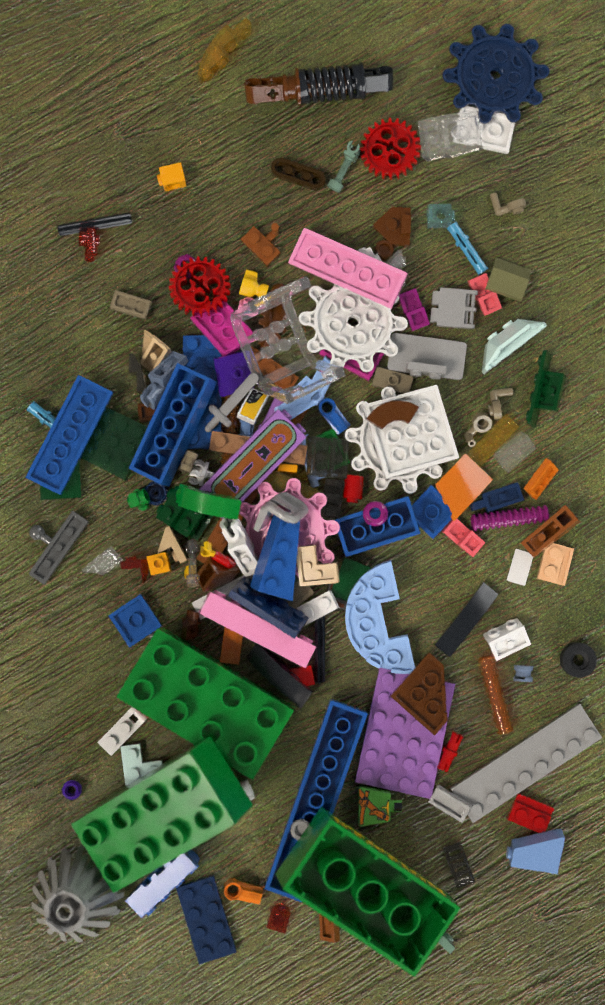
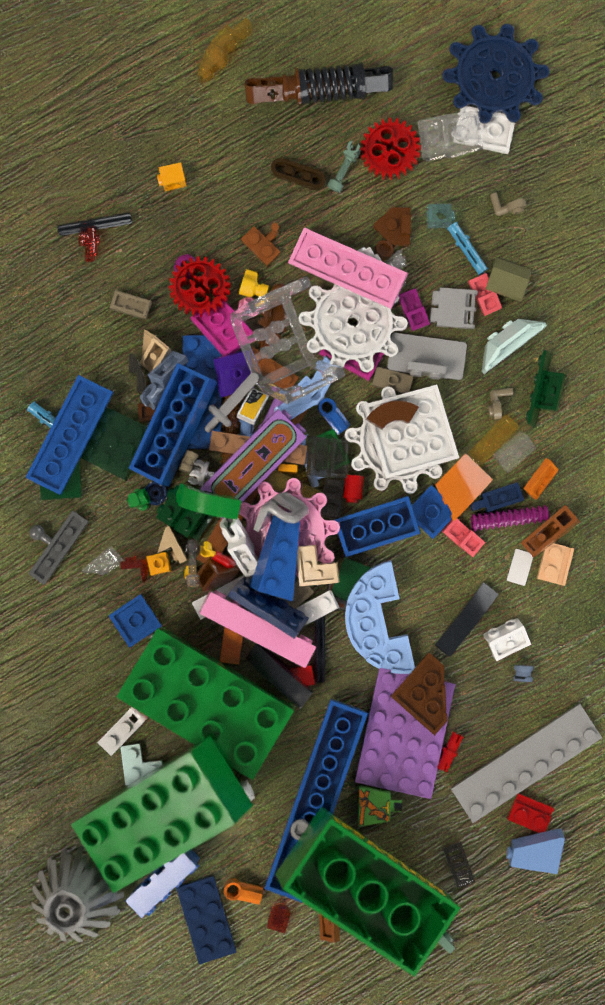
dark purple plate [62,780,82,800] -> none
reddish brown piece [181,609,201,640] -> none
magenta piece [363,501,388,526] -> none
light grey tile [428,784,472,823] -> none
dark tan plate [464,412,492,447] -> none
clear orange piece [477,656,514,735] -> none
black tyre [560,642,597,678] -> none

